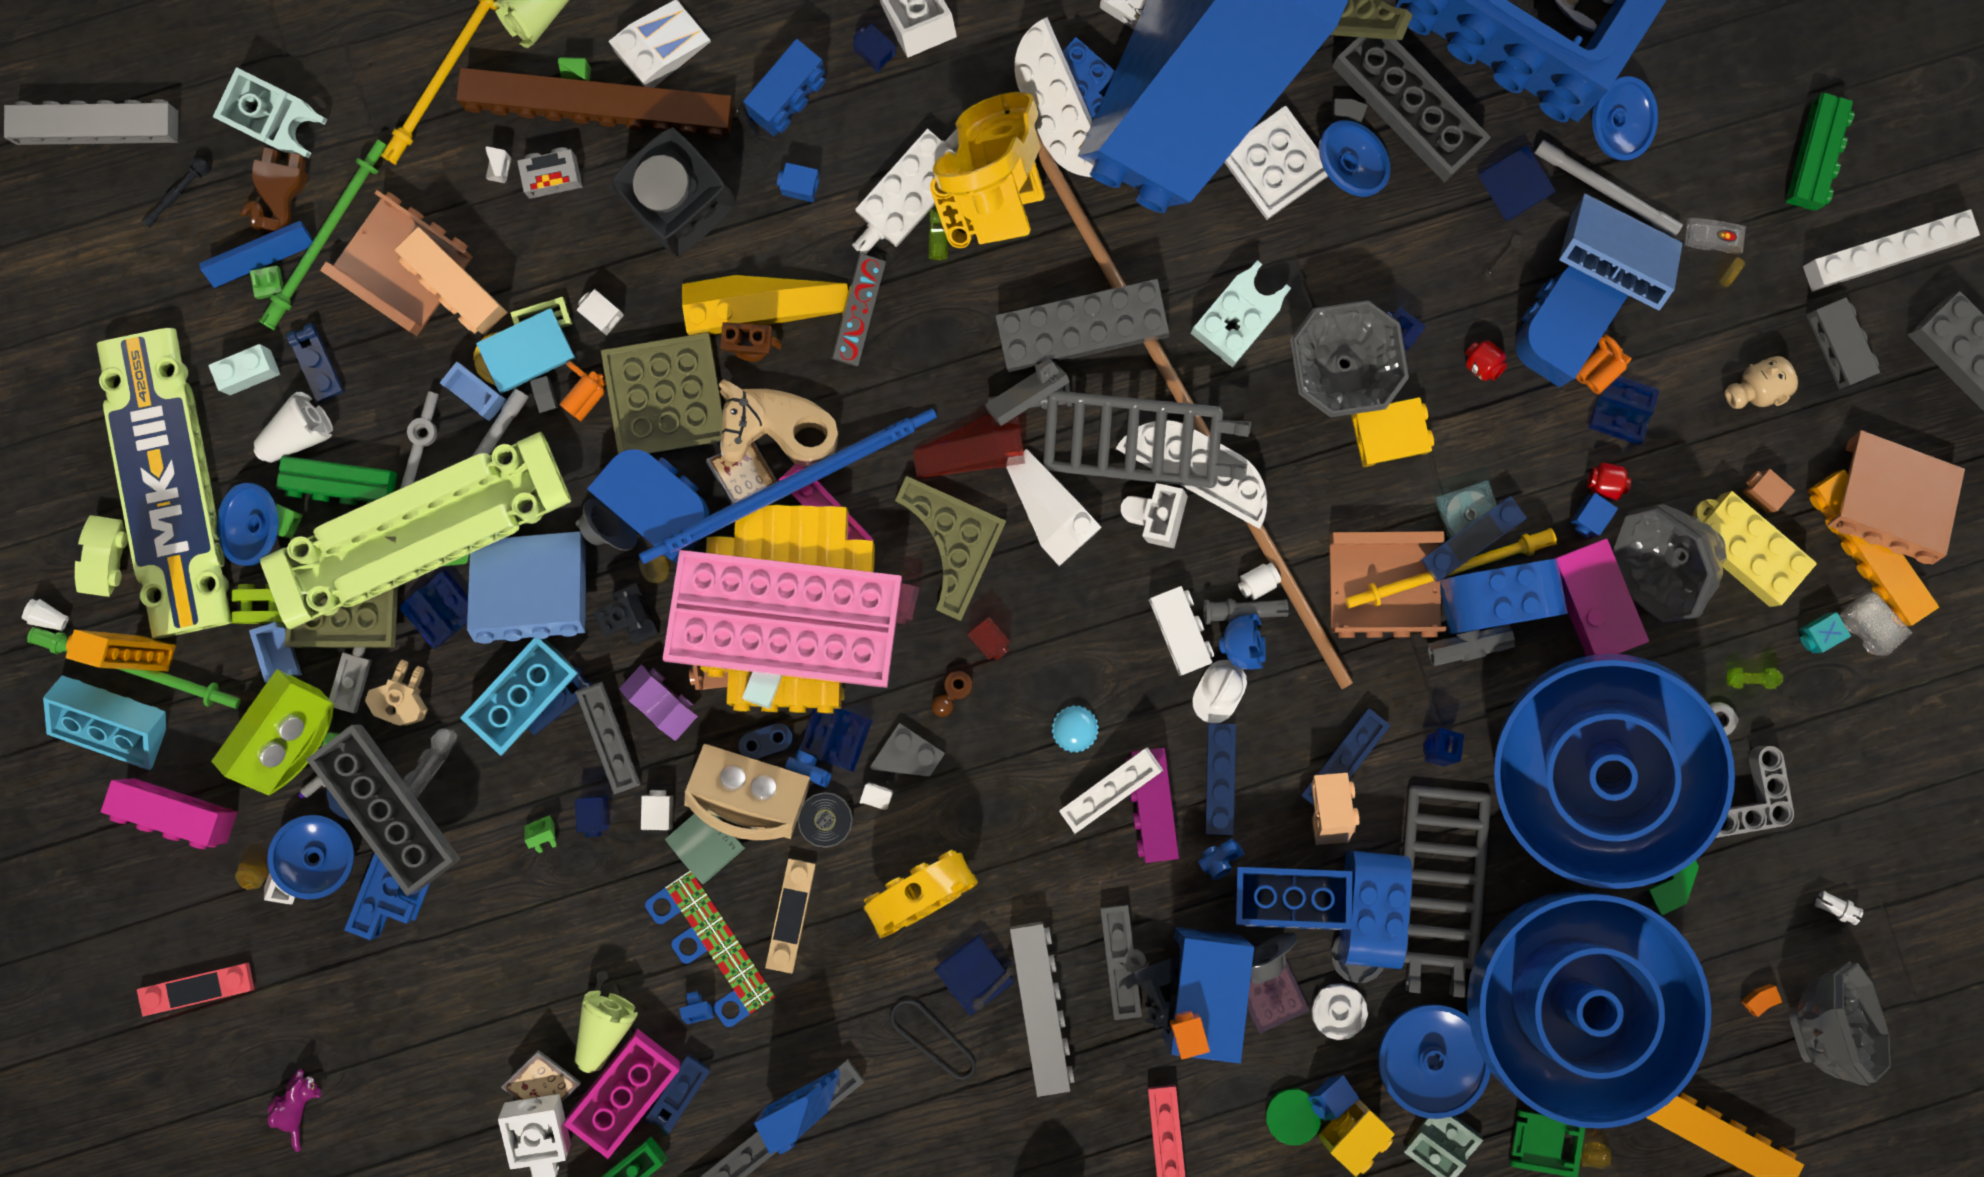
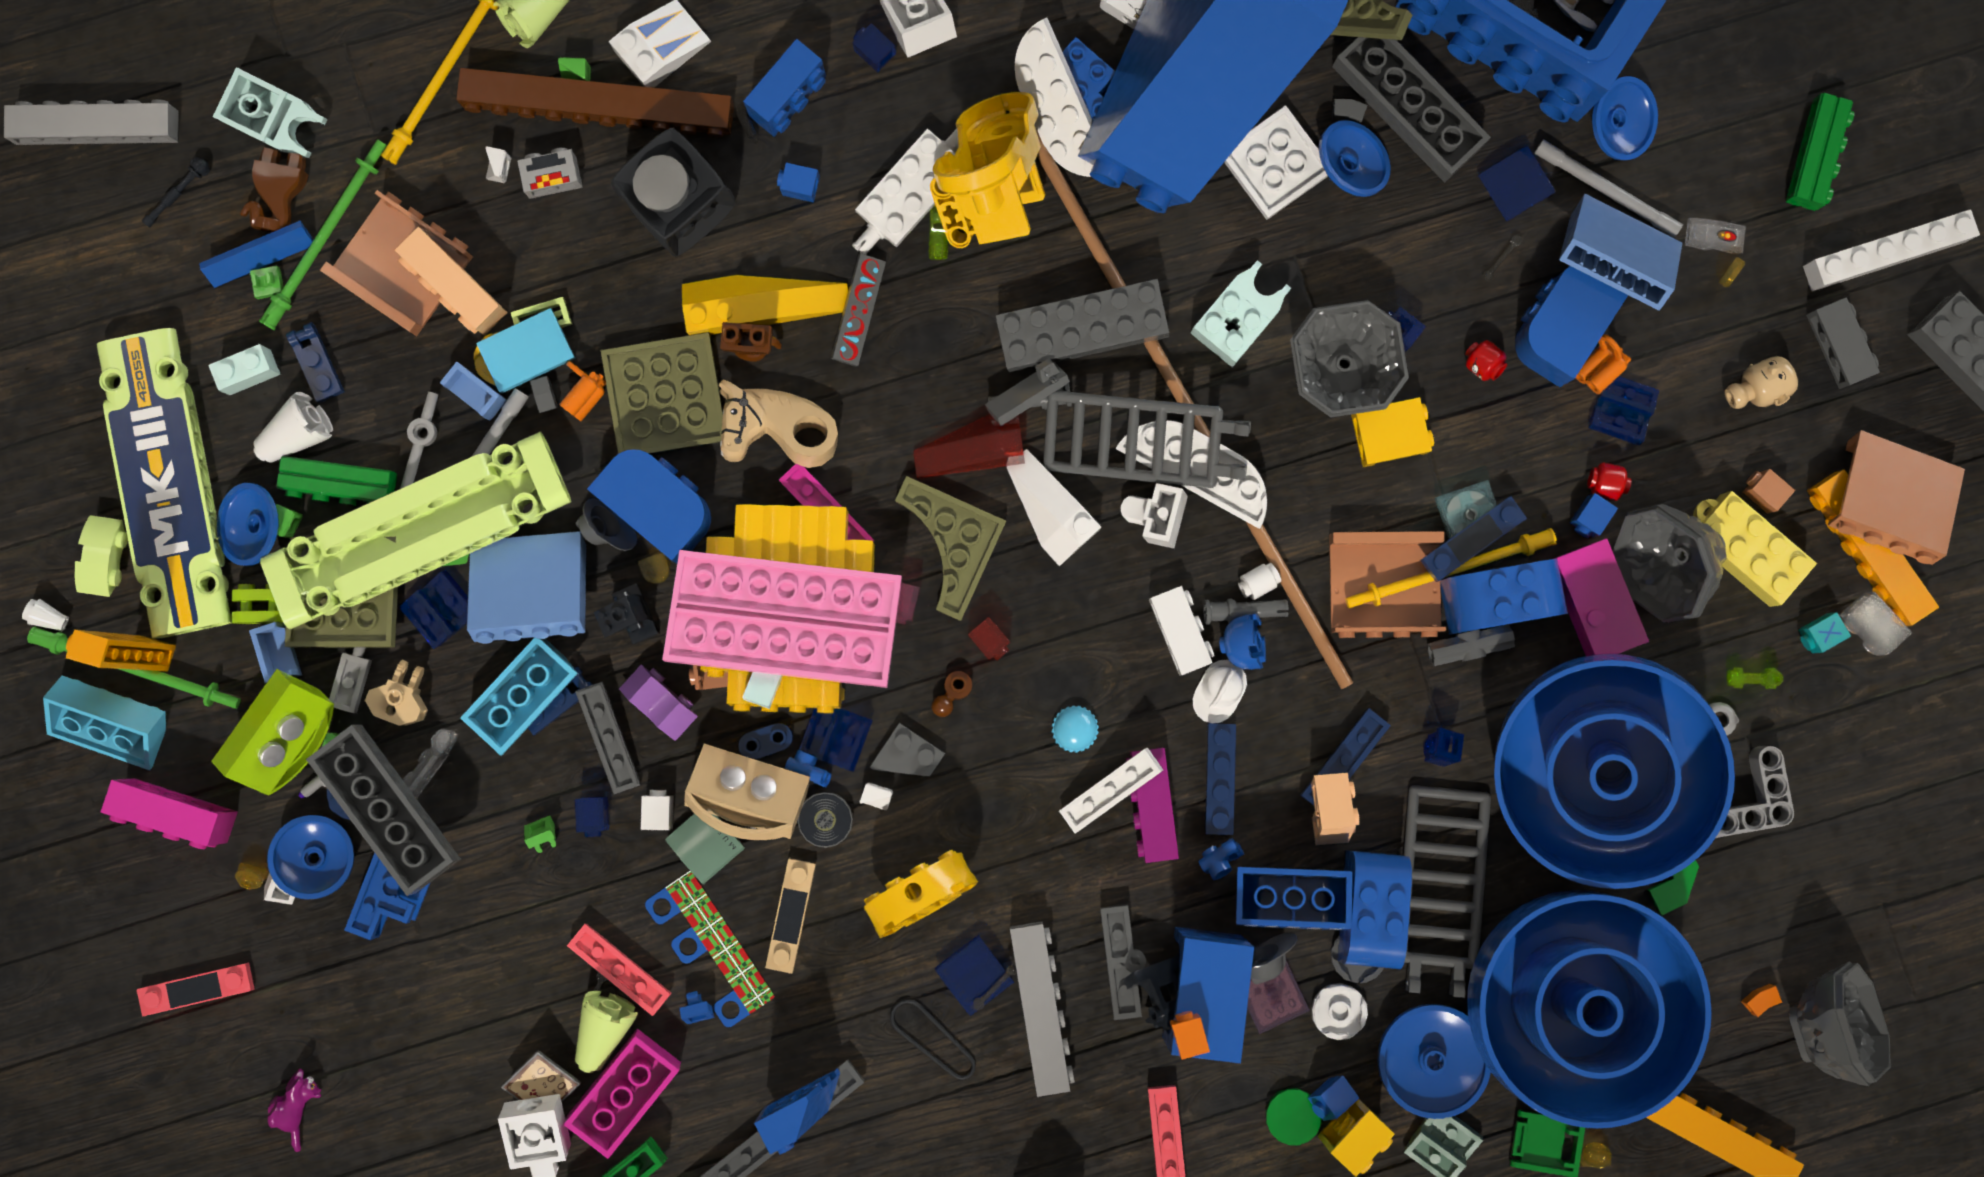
white brick [577,289,624,336] -> none
blue axle [638,408,937,564] -> none
dark blue plate [645,1054,711,1136] -> none
tan piece [706,442,777,504] -> none
white pin [1815,891,1863,925] -> none
none -> coral plate [567,923,672,1016]

